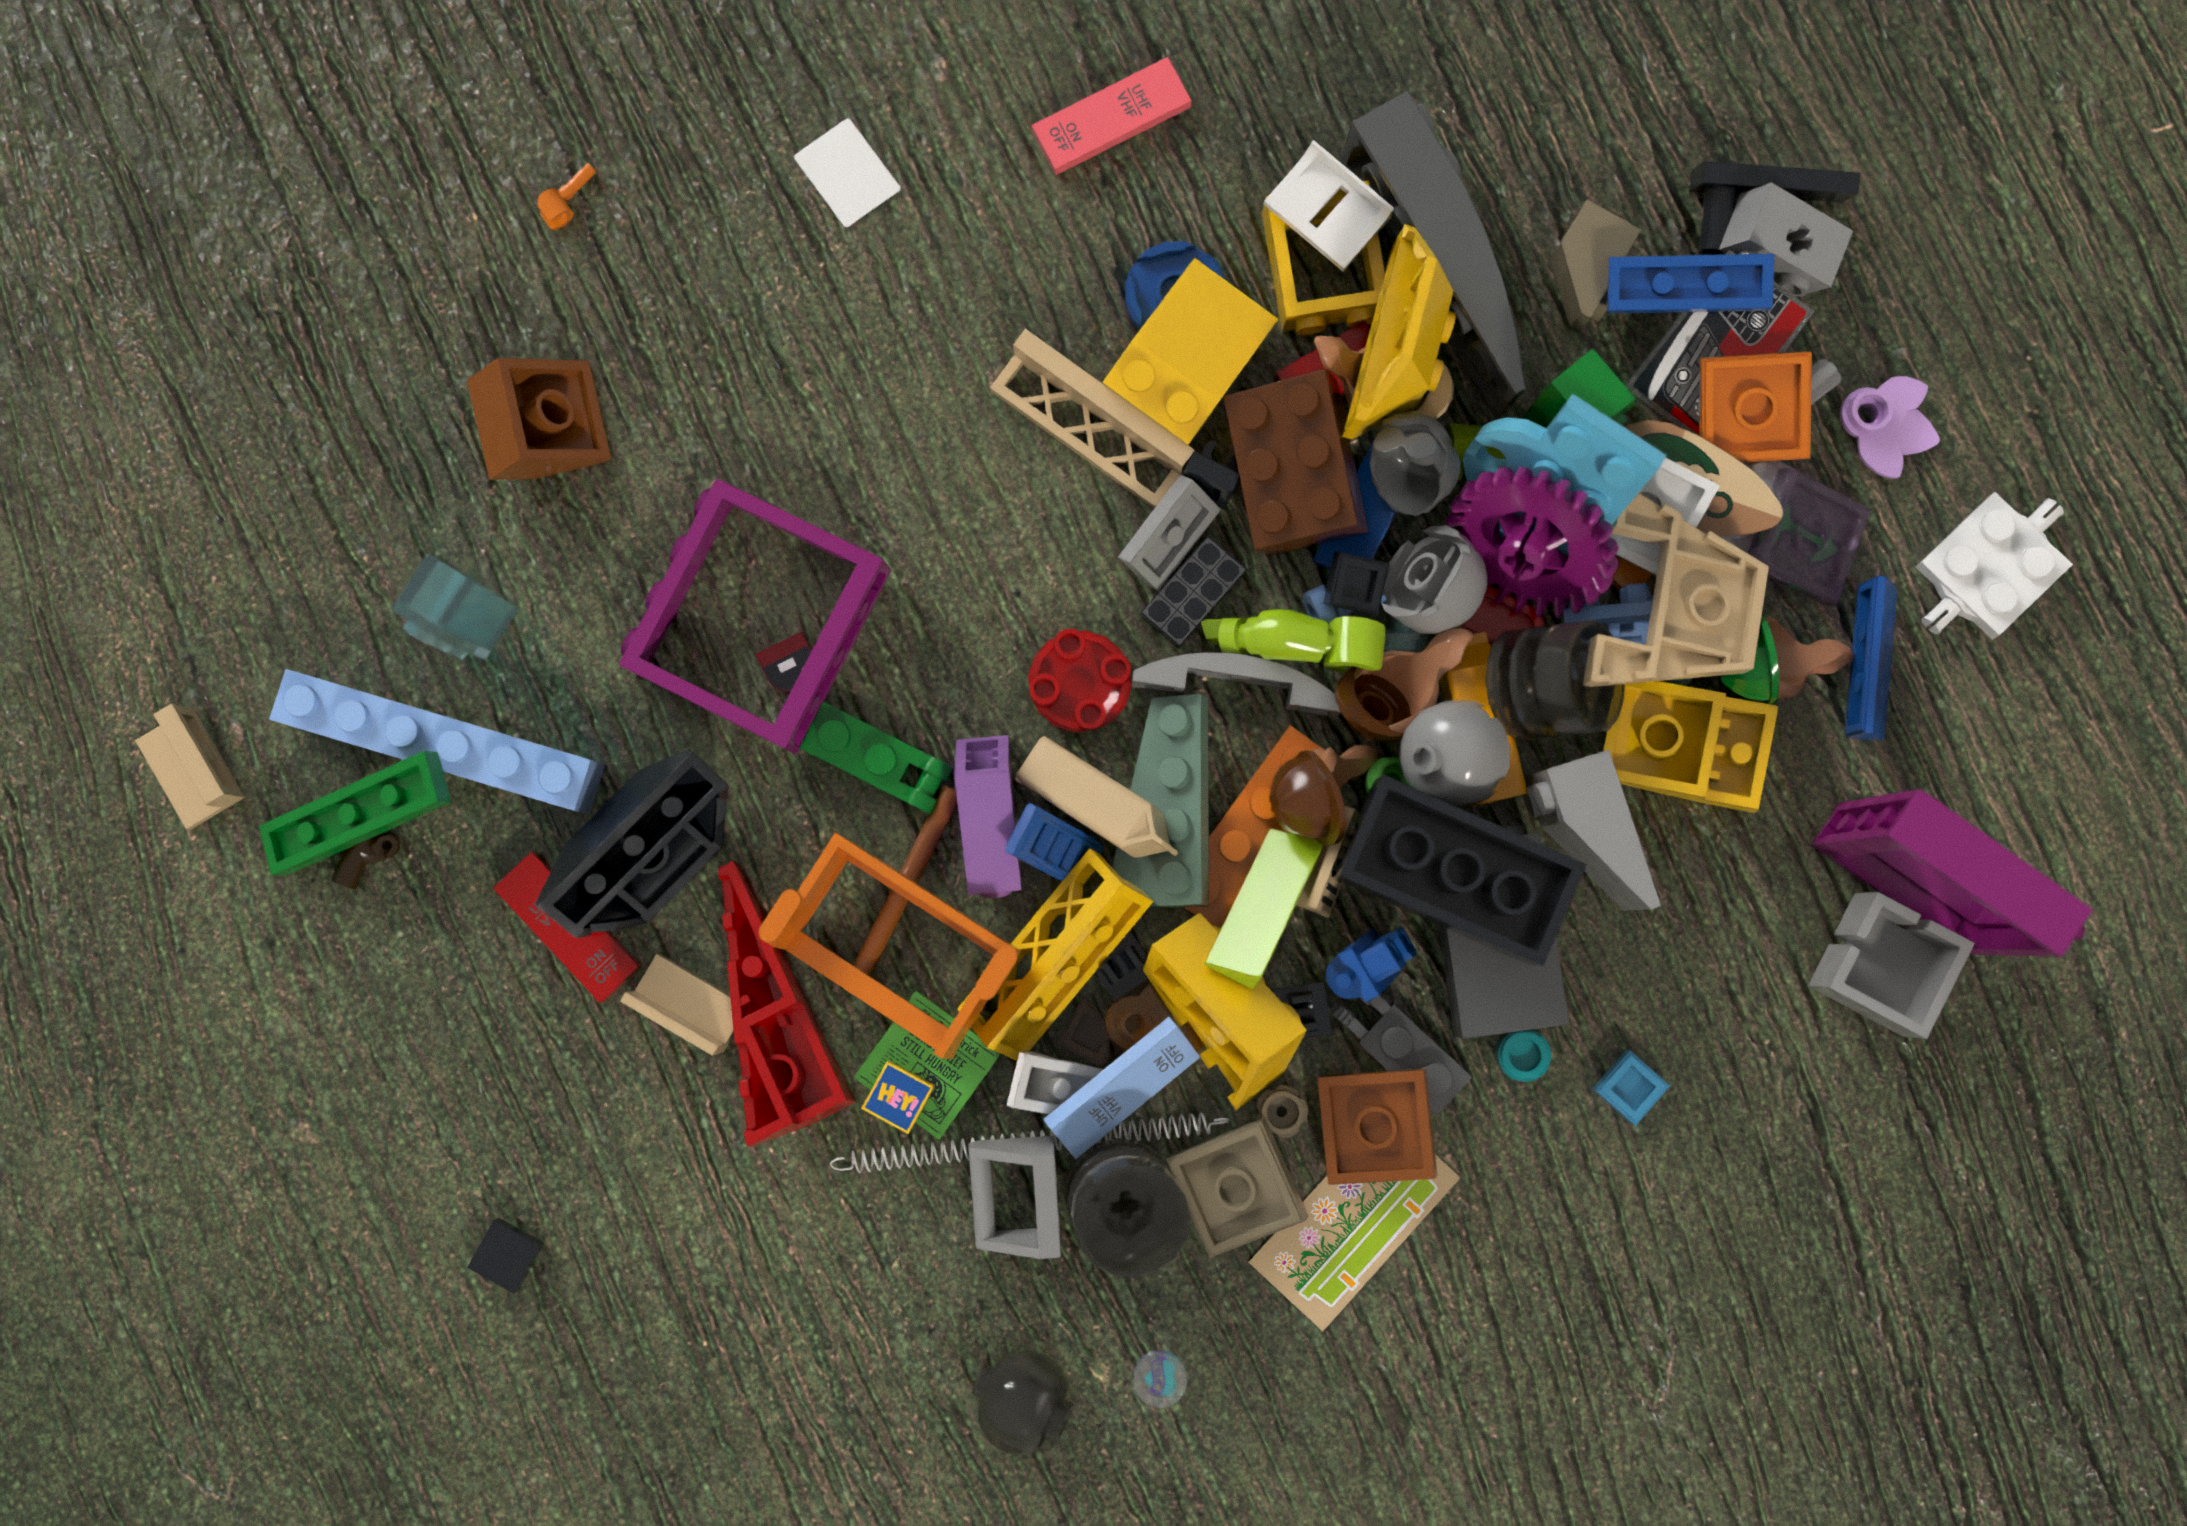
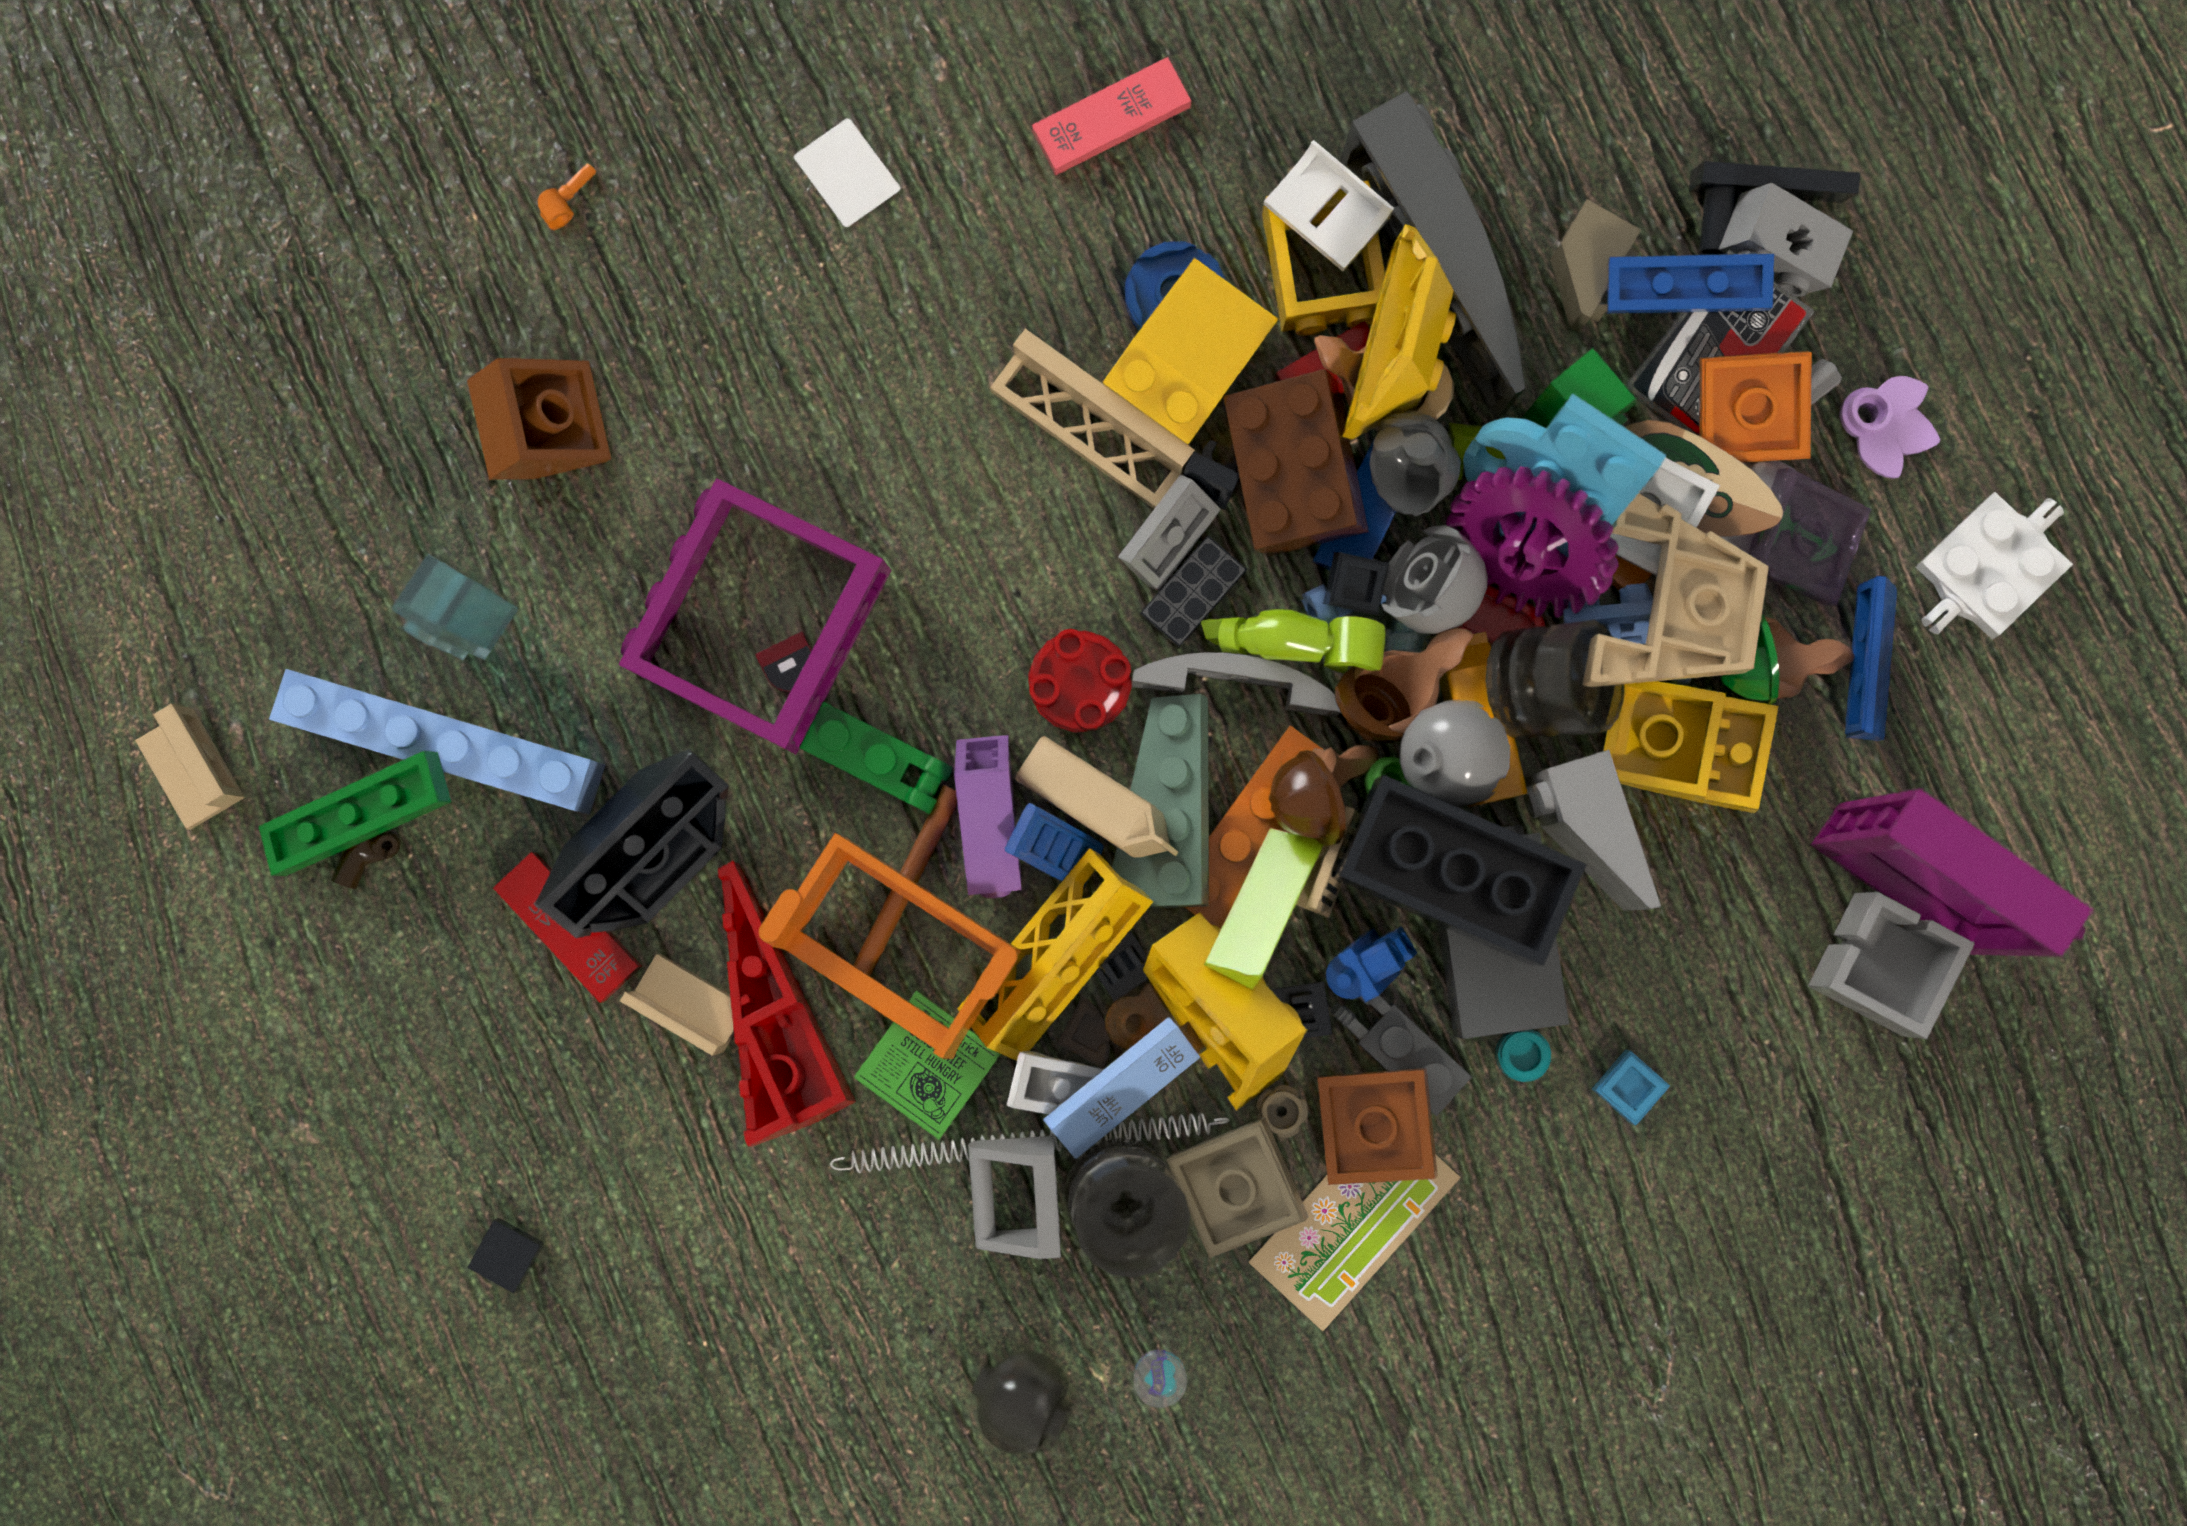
tile [861,1060,935,1134] -> none

